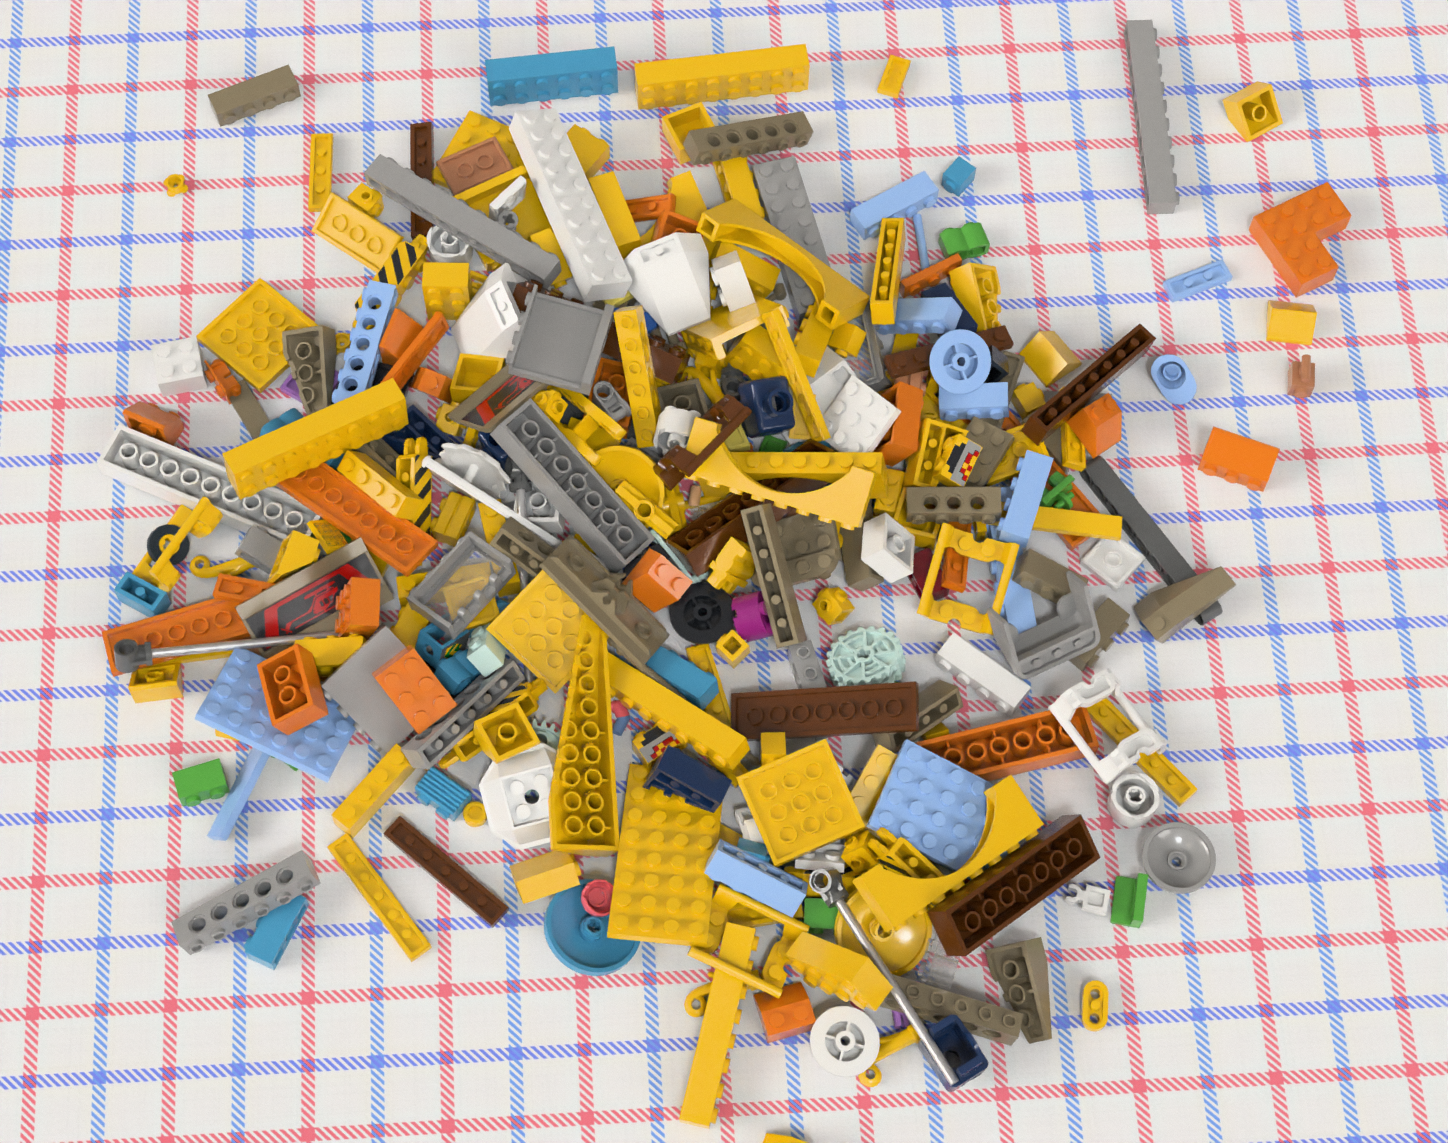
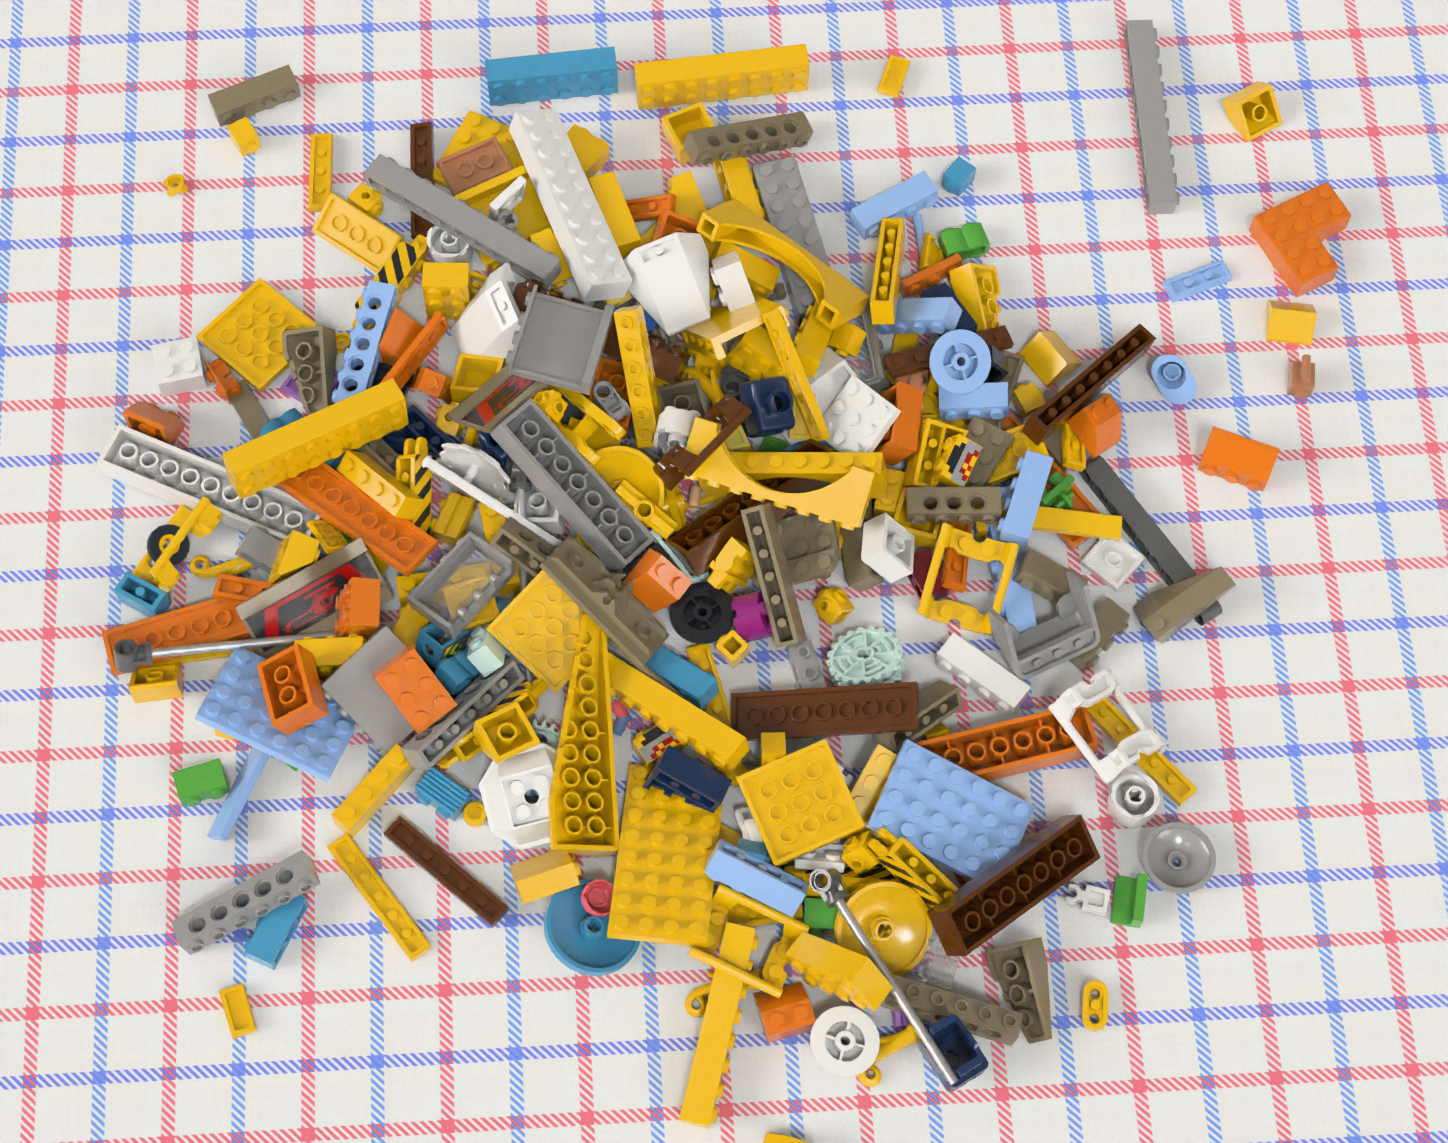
yellow arch [852,775,1044,932] -> none
none -> yellow tile [219,983,257,1039]
none -> yellow brick [227,117,261,157]
none -> yellow tile [919,232,943,270]

